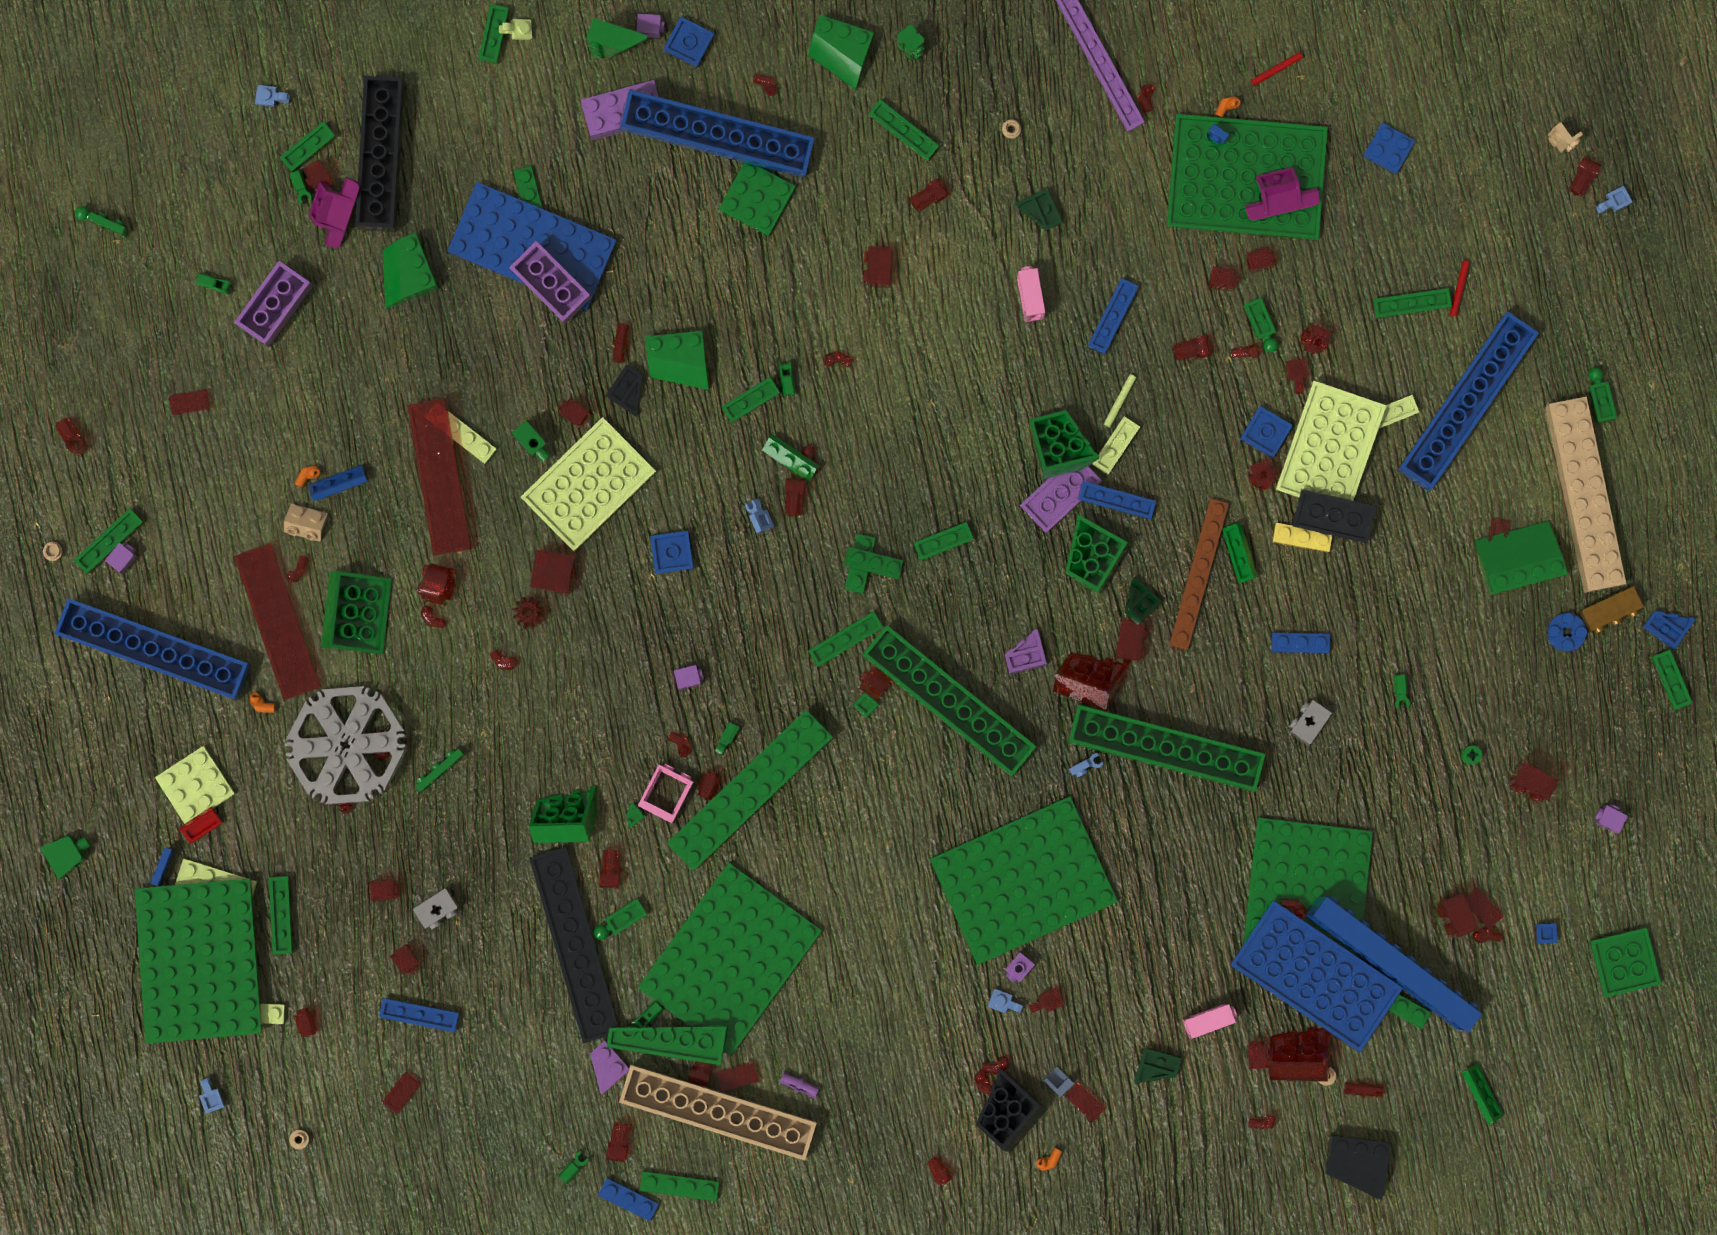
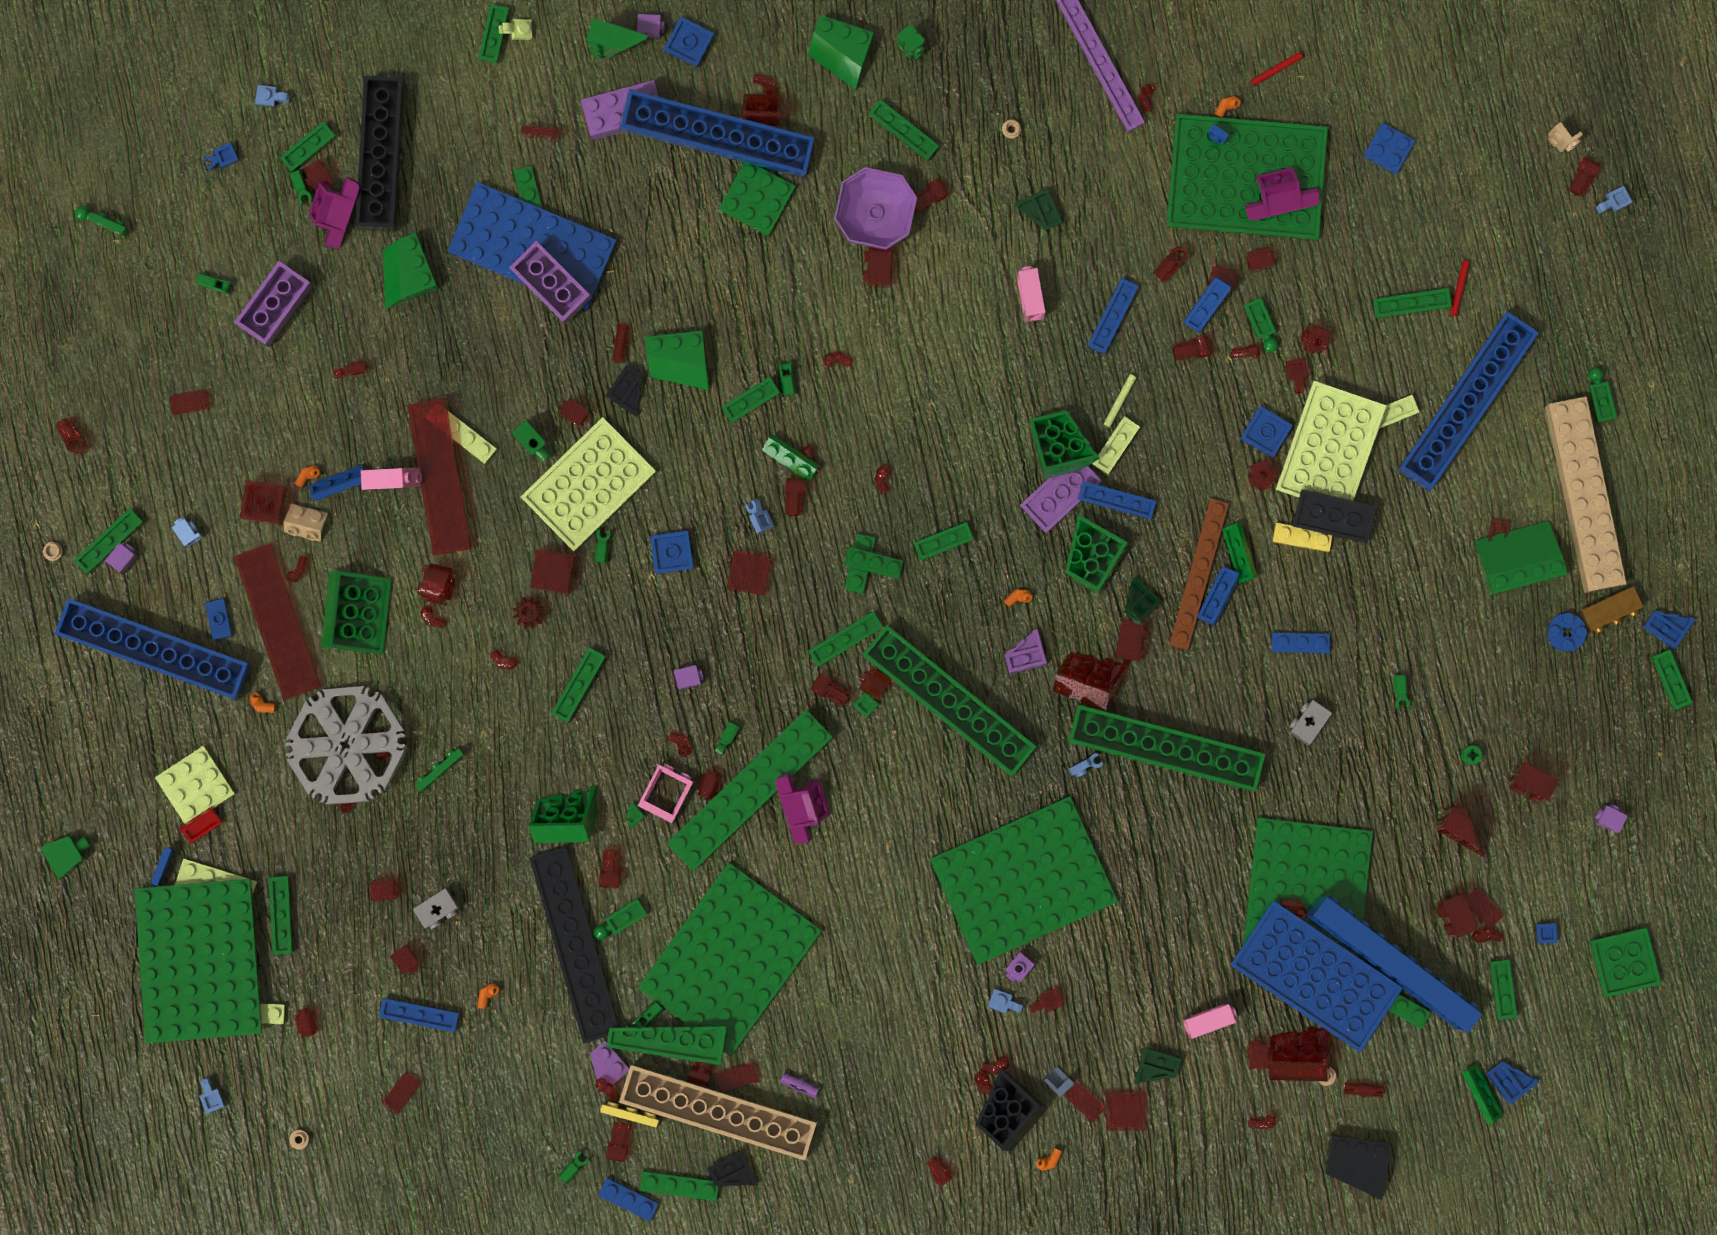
none -> light blue brick [172,517,204,548]
none -> blue plate [203,142,239,170]
none -> blue plate [205,599,232,640]
none -> clear red brick [240,480,287,526]
none -> clear red plate [334,361,369,379]
none -> bright pink window [361,468,422,490]
none -> orange arm [477,983,499,1009]
none -> clear red tile [520,125,560,140]
none -> green plate [551,647,606,723]
none -> green bar [594,530,611,564]
none -> clear red arm [596,1078,619,1102]
none -> light yellow plate [600,1101,659,1128]
none -> black wing [706,1150,758,1186]
none -> clear red plate [727,551,772,596]
none -> clear red slope [742,94,782,126]
none -> magenta plate [775,773,830,844]
none -> clear red piece [810,673,851,707]
none -> medium lavender rock [834,167,917,250]
none -> clear red arm [874,465,891,495]
none -> orange arm [1004,589,1033,608]
none -> clear red plate [1105,1091,1145,1131]
none -> clear red piece [1153,247,1187,283]
none -> blue plate [1183,275,1232,333]
none -> blue plate [1197,566,1241,626]
none -> clear red wedge [1433,805,1485,857]
none -> blue wing [1486,1061,1539,1105]
none -> green plate [1489,959,1517,1020]

